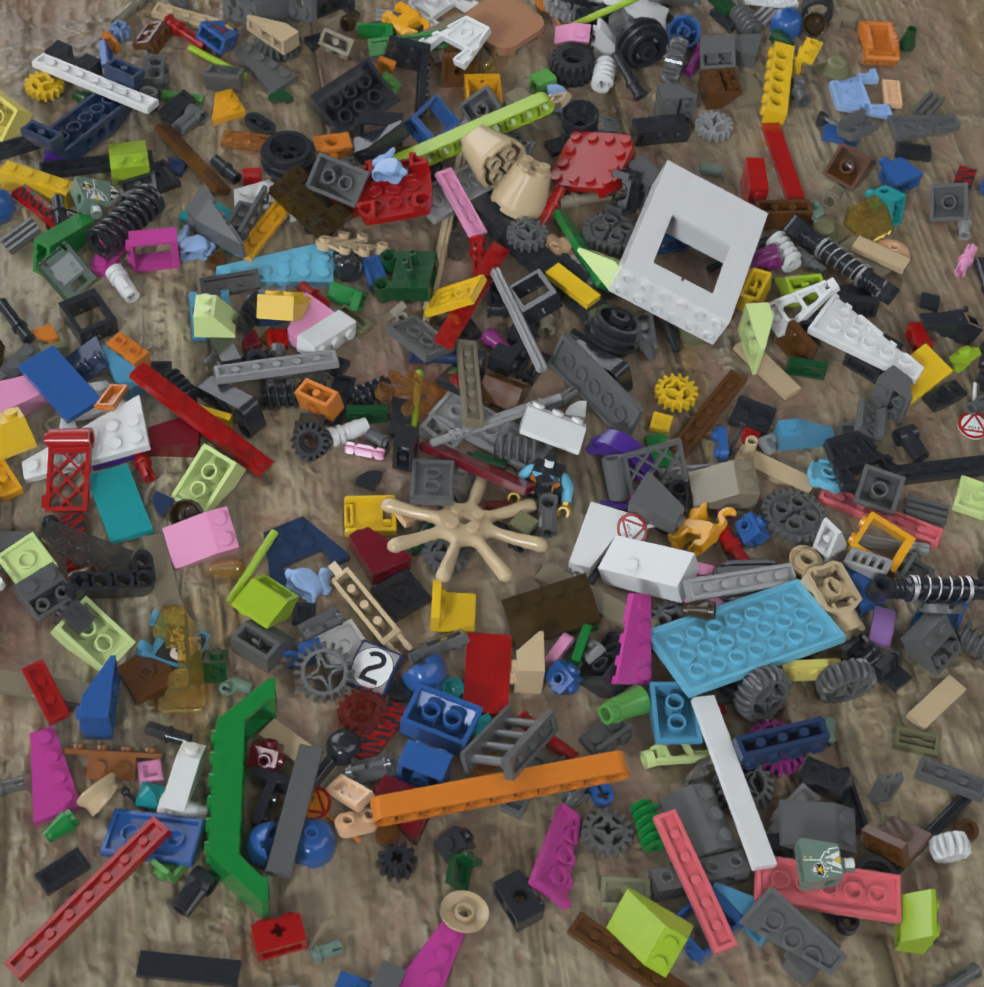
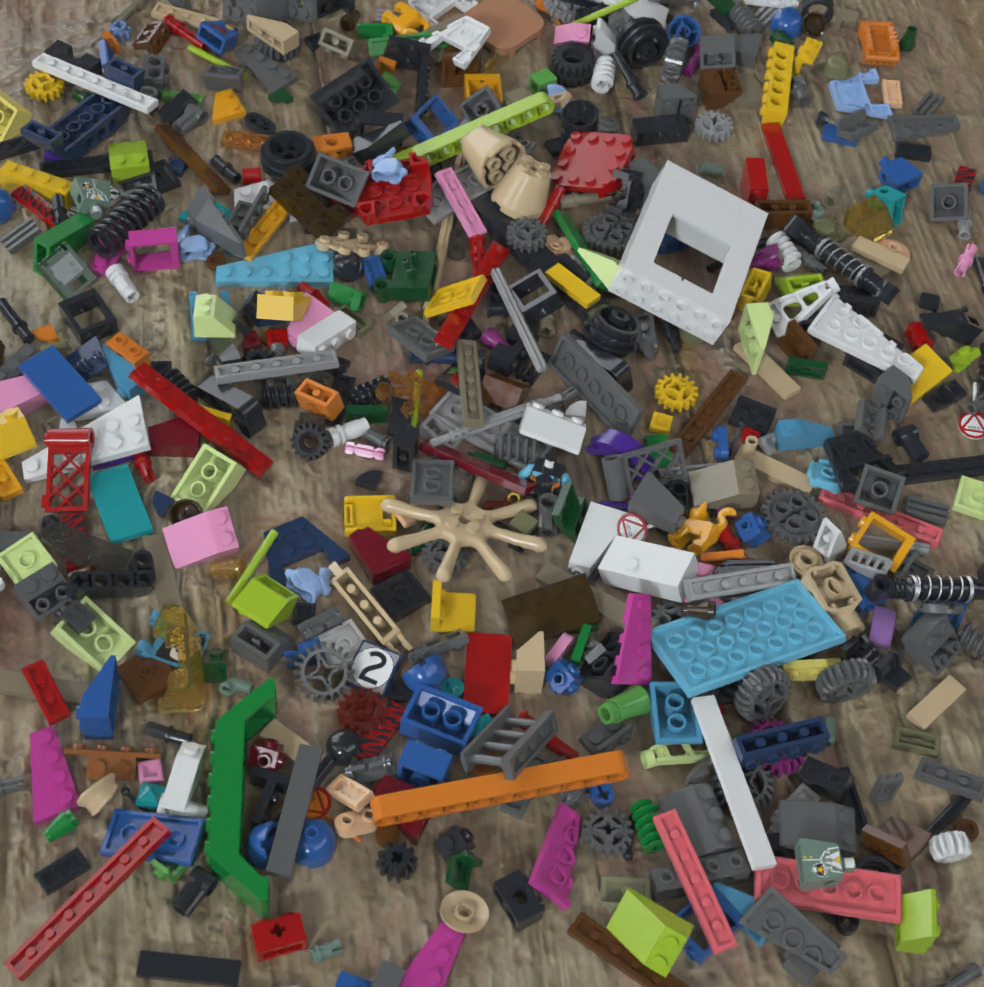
orange tile [94,384,130,412] -> none
black tile [199,269,261,296] -> none
reddish brown slope [822,142,876,191] -> none
none -> dark green slope [551,482,589,543]
none -> black hinge [624,814,635,860]
none -> orange tile [700,549,747,567]

